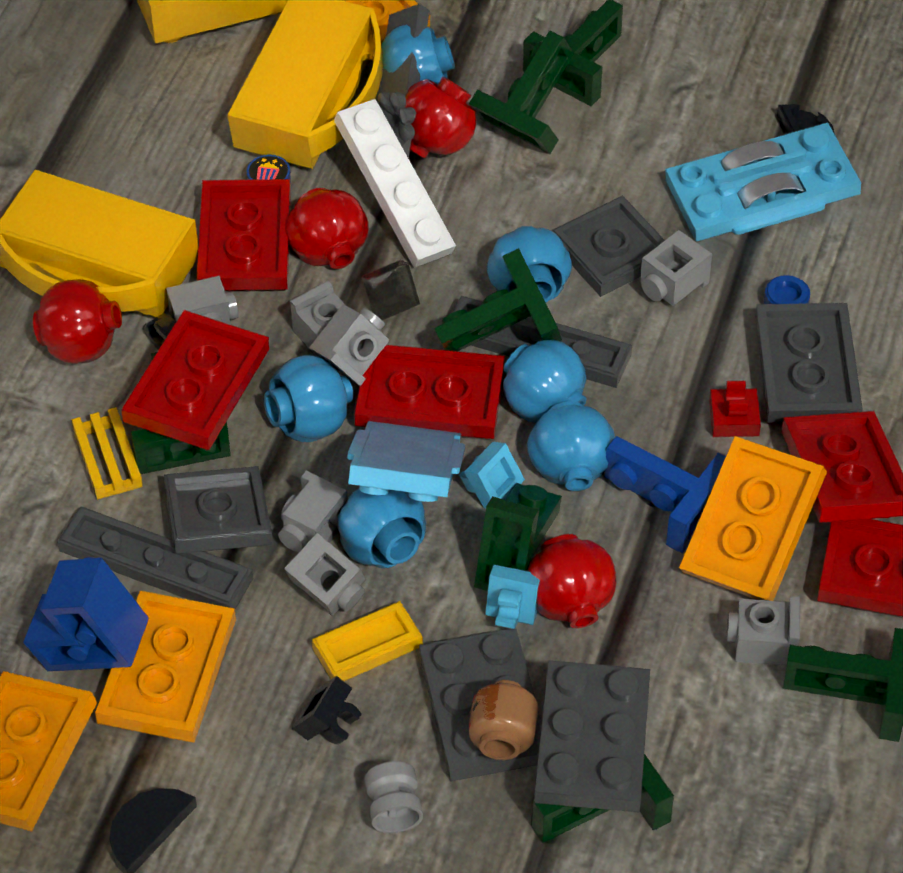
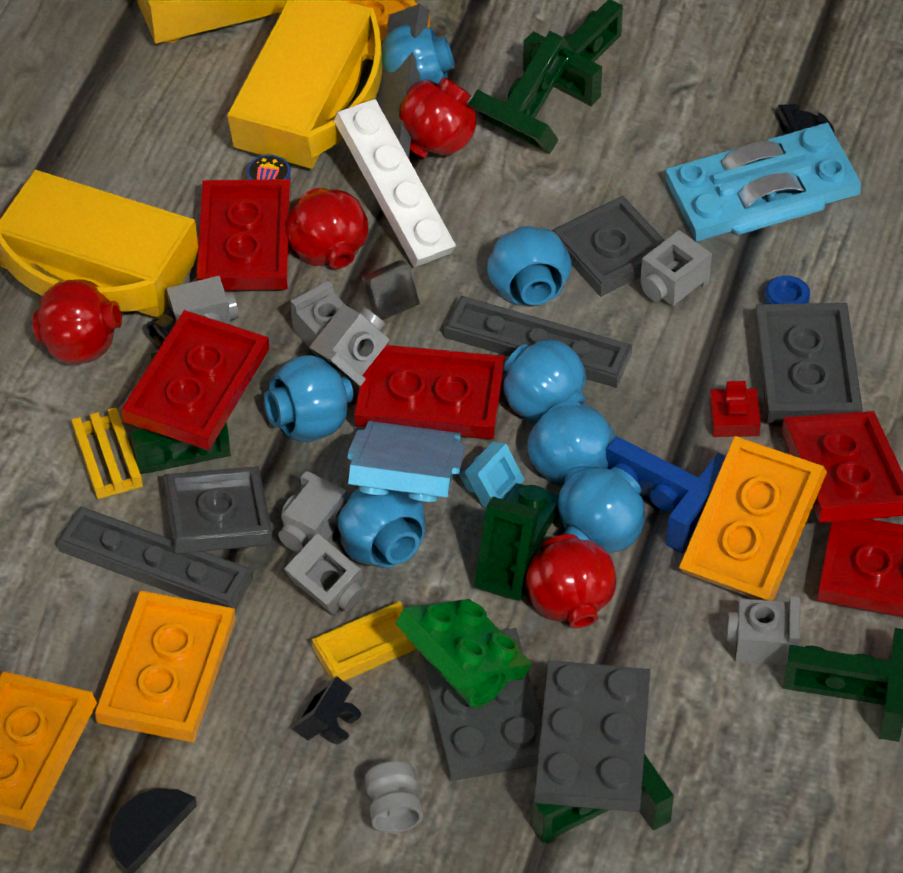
blue brick [23,557,149,672] -> none
dark grey plant [378,92,416,146] -> none
dark green bracket [434,248,562,351] -> none
medium nougat head [469,680,538,760] -> none
medium azure tile [485,565,540,629] -> none
none -> green plate [395,599,532,708]
none -> dark azure plant [558,467,645,553]

